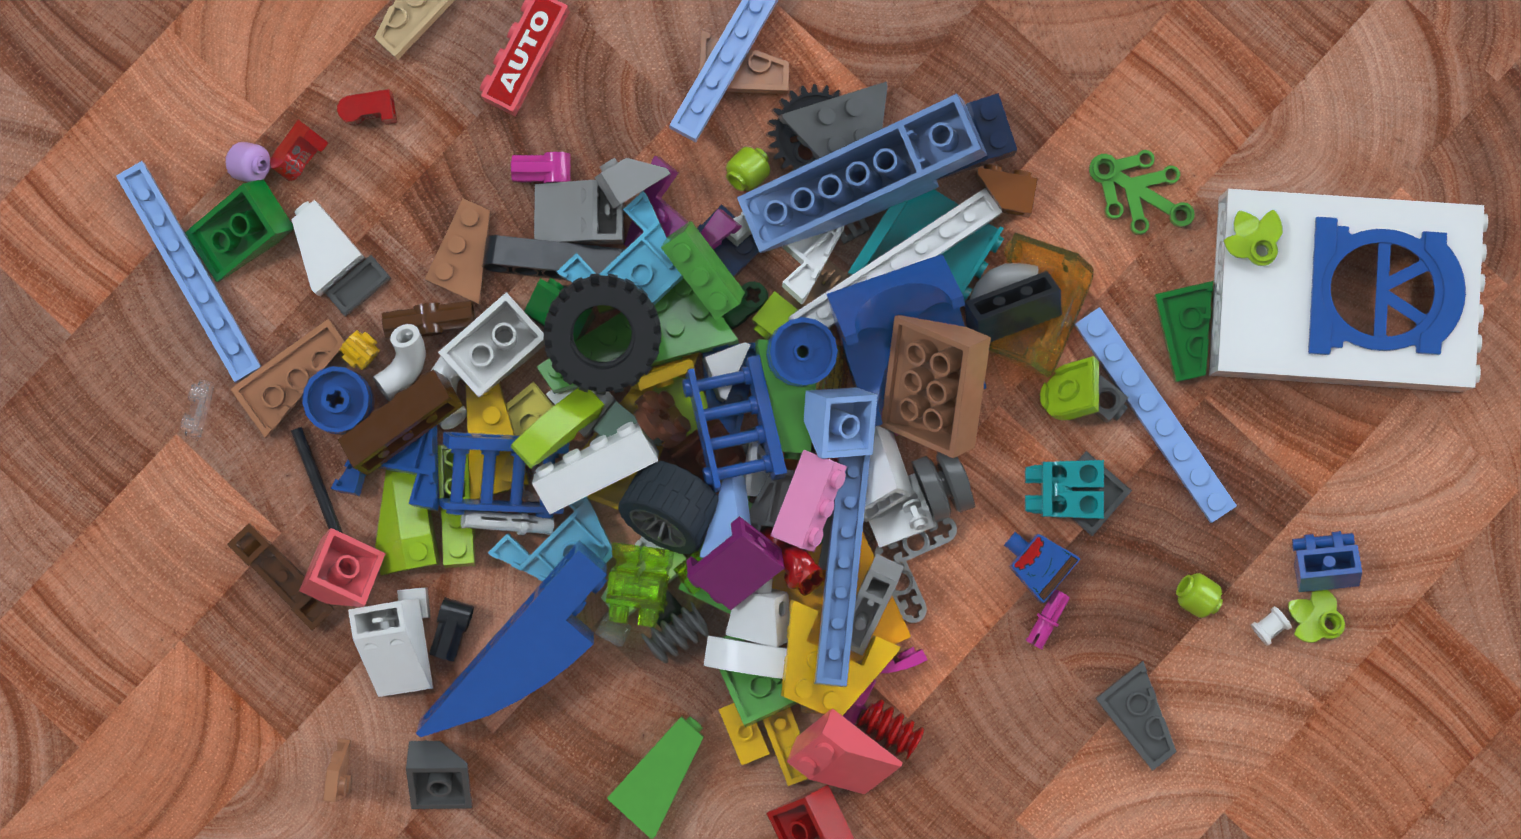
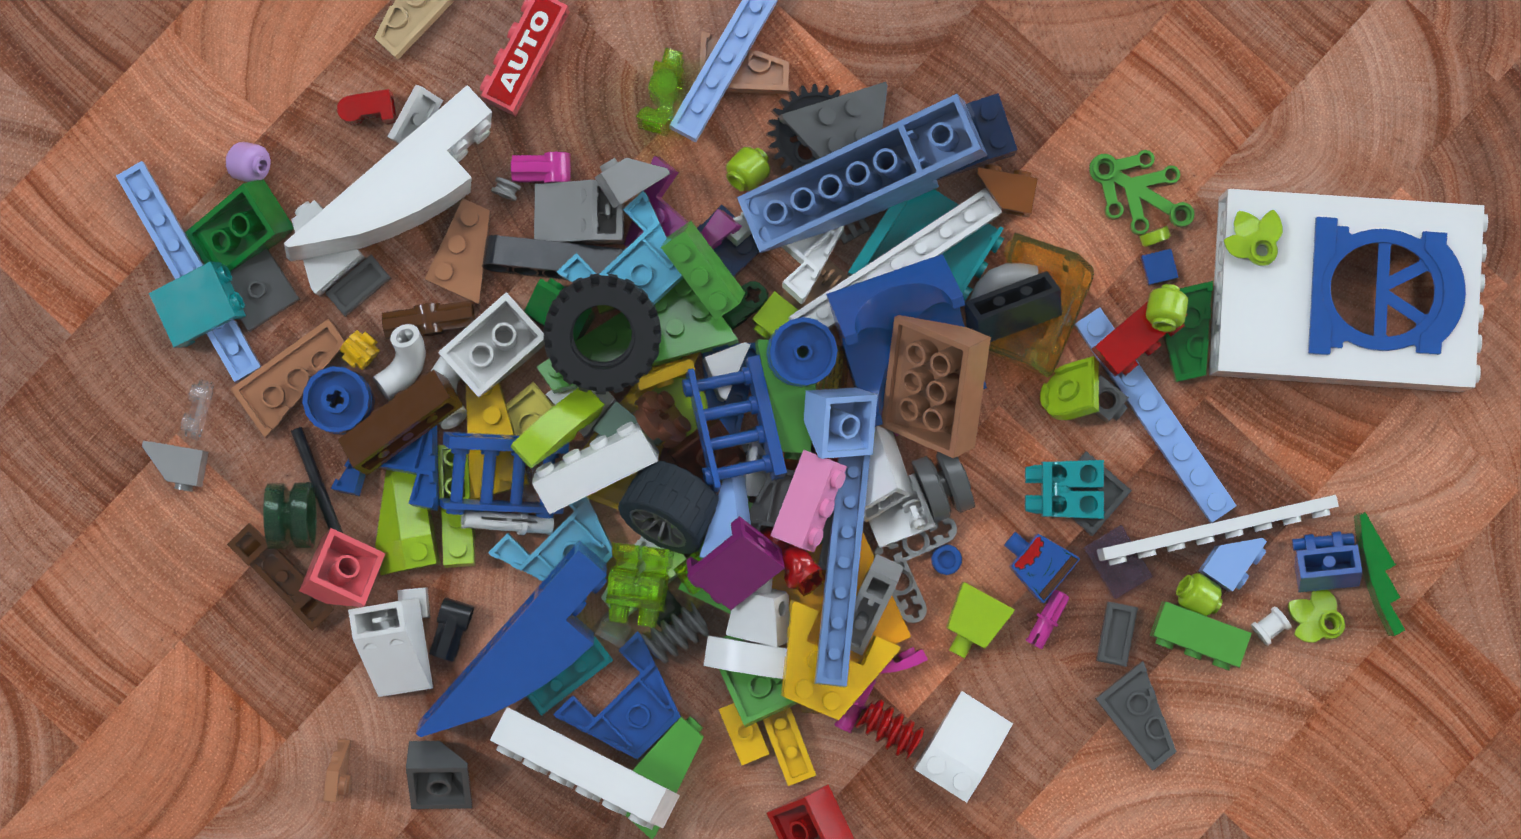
red leg [270,119,329,181] -> none
coral slope [787,709,903,794] -> none
none -> light grey slope [142,440,209,492]
none -> teal panel [149,261,246,348]
none -> dark grey plate [230,249,301,332]
none -> clear green wheel [263,482,317,549]
none -> white slope [284,85,492,261]
none -> white plate [387,85,443,144]
none -> white brick [490,707,680,830]
none -> light grey bush [491,177,521,201]
none -> teal tile [526,636,613,716]
none -> blue wing [553,631,681,759]
none -> clear neon green hips [636,48,685,137]
none -> white slope [913,691,1013,803]
none -> blue tile [931,545,962,575]
none -> lime torso [946,582,1015,659]
none -> clear purple plate [1083,525,1153,599]
none -> red brick [1091,301,1187,376]
none -> dark grey tile [1096,601,1138,667]
none -> white plate [1097,495,1339,565]
none -> lime tile [1139,226,1171,247]
none -> blue tile [1141,249,1178,286]
none -> lime head [1146,284,1188,332]
none -> bright green brick [1149,601,1252,671]
none -> light blue slope [1198,538,1267,592]
none -> green slope [1354,512,1405,636]

